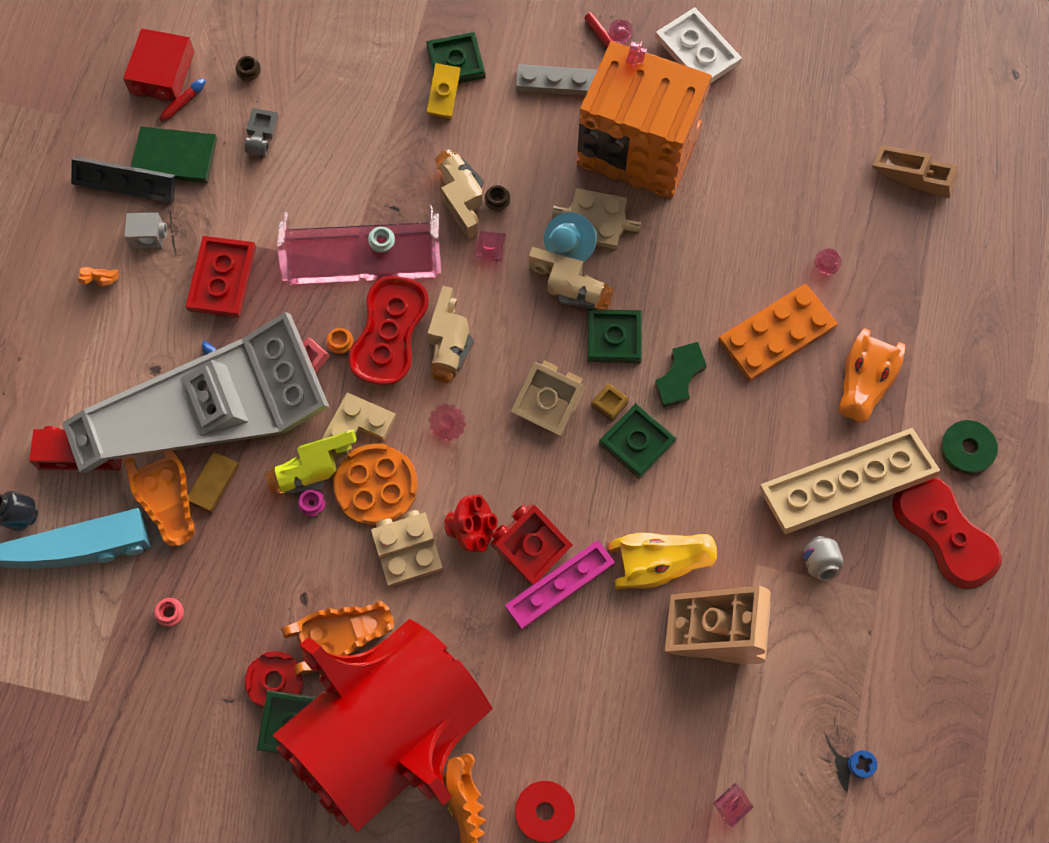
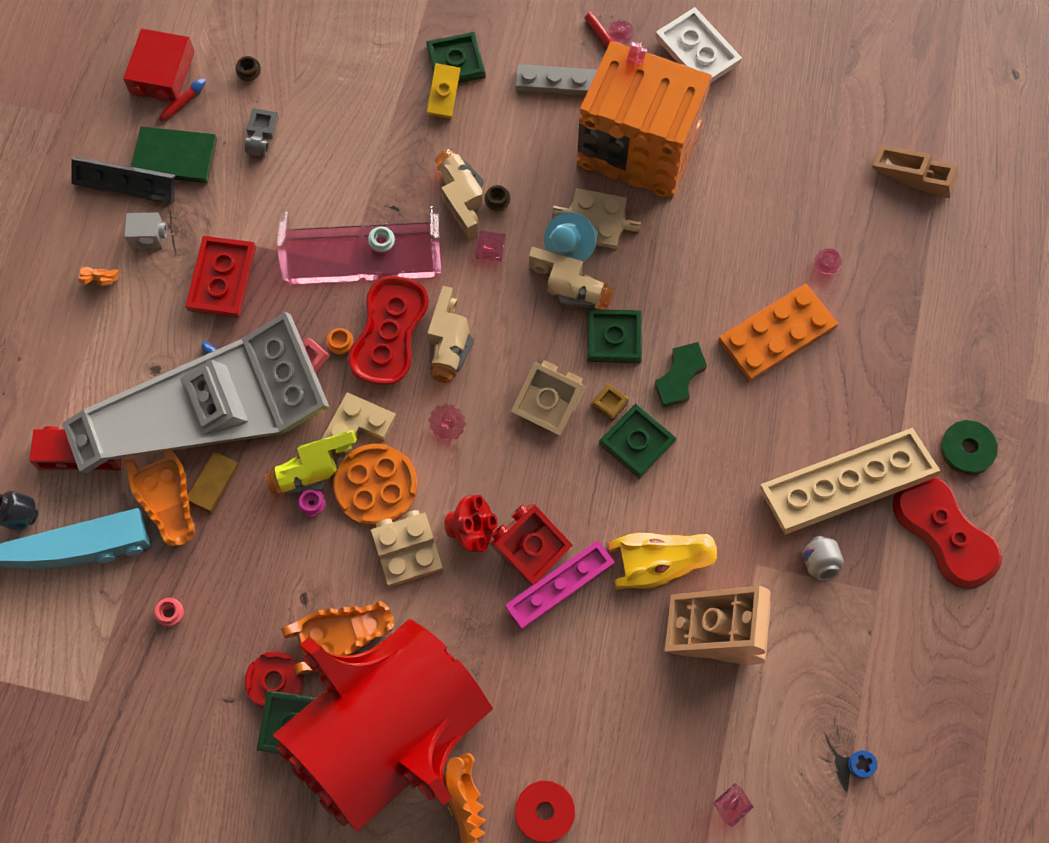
orange animal [838,328,905,423] -> none

